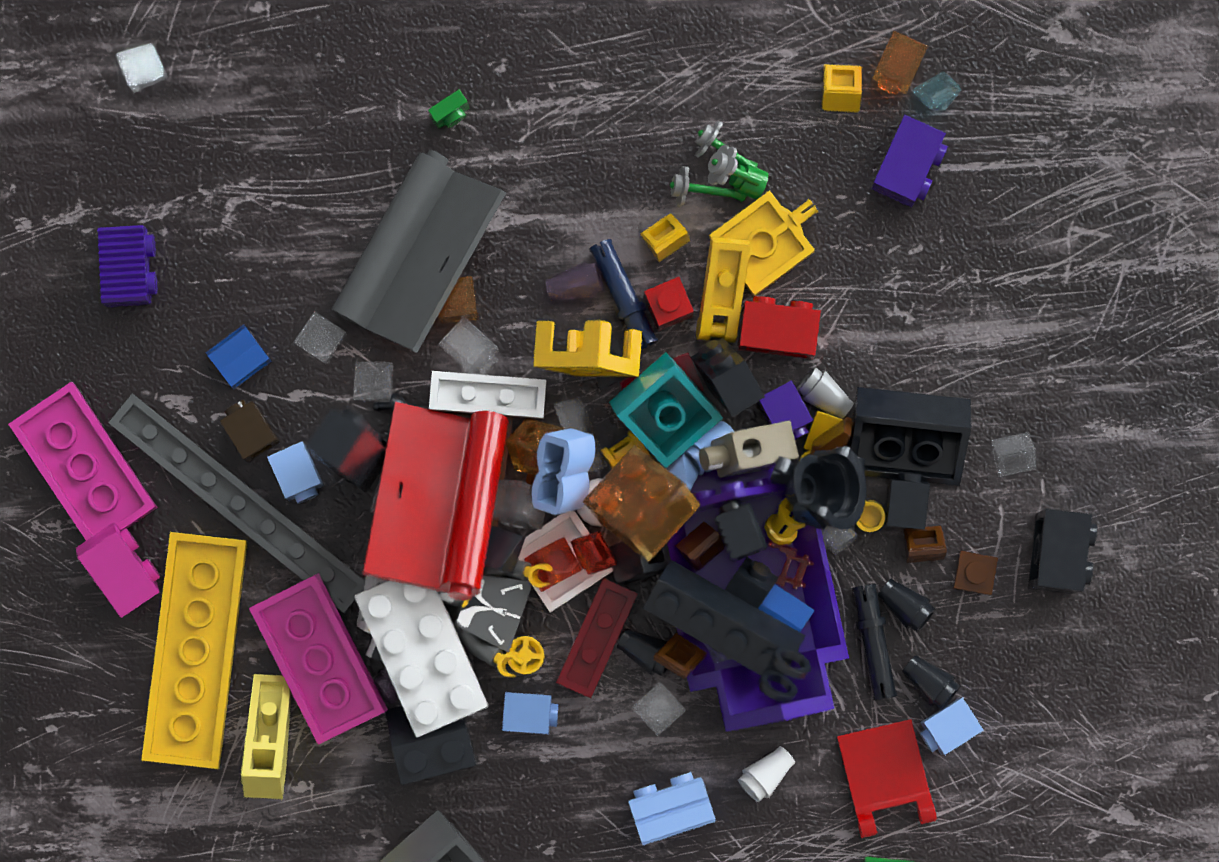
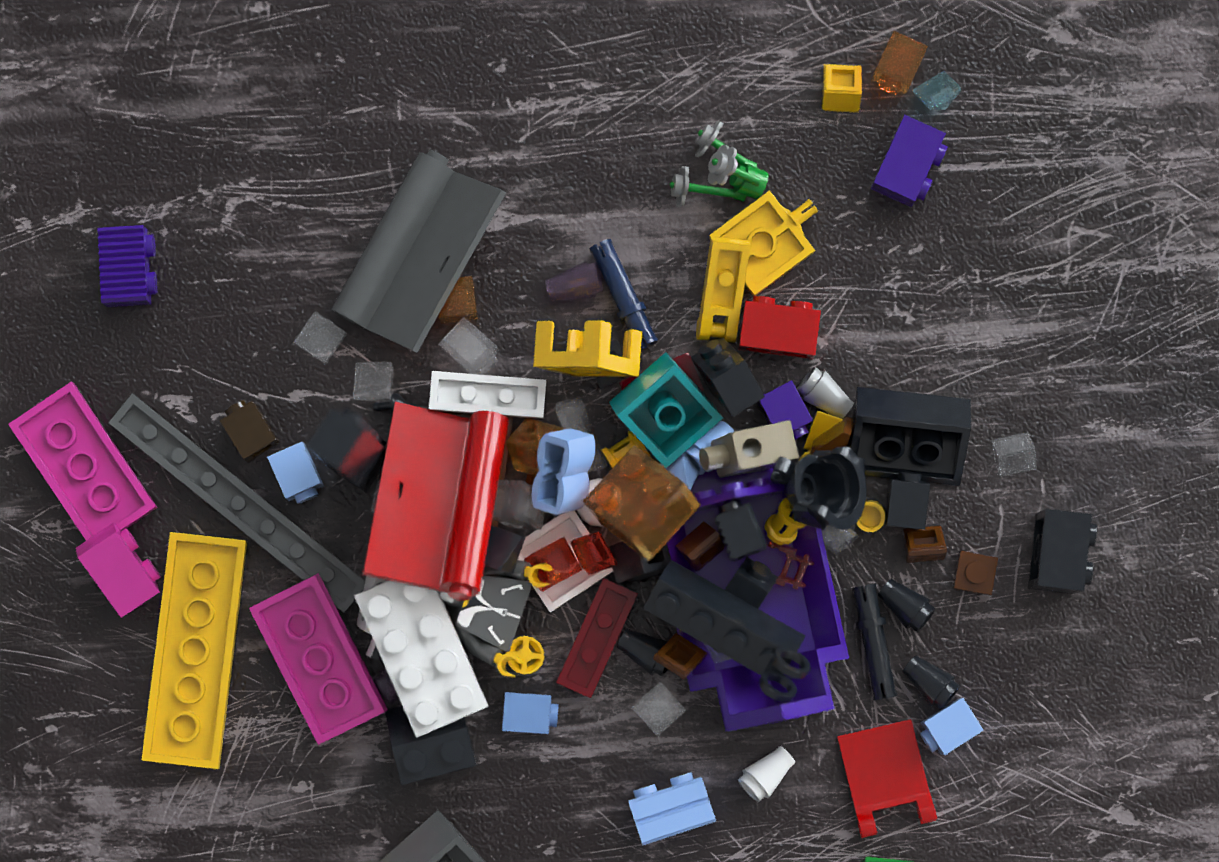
clear slope [115,43,168,93] -> none
blue piece [206,324,272,389] -> none
light yellow slope [241,674,291,799] -> none
green plate [428,89,469,129] -> none
yellow slope [640,214,690,262] -> none
red brick [644,277,694,331] -> none
blue piece [758,584,814,632] -> none

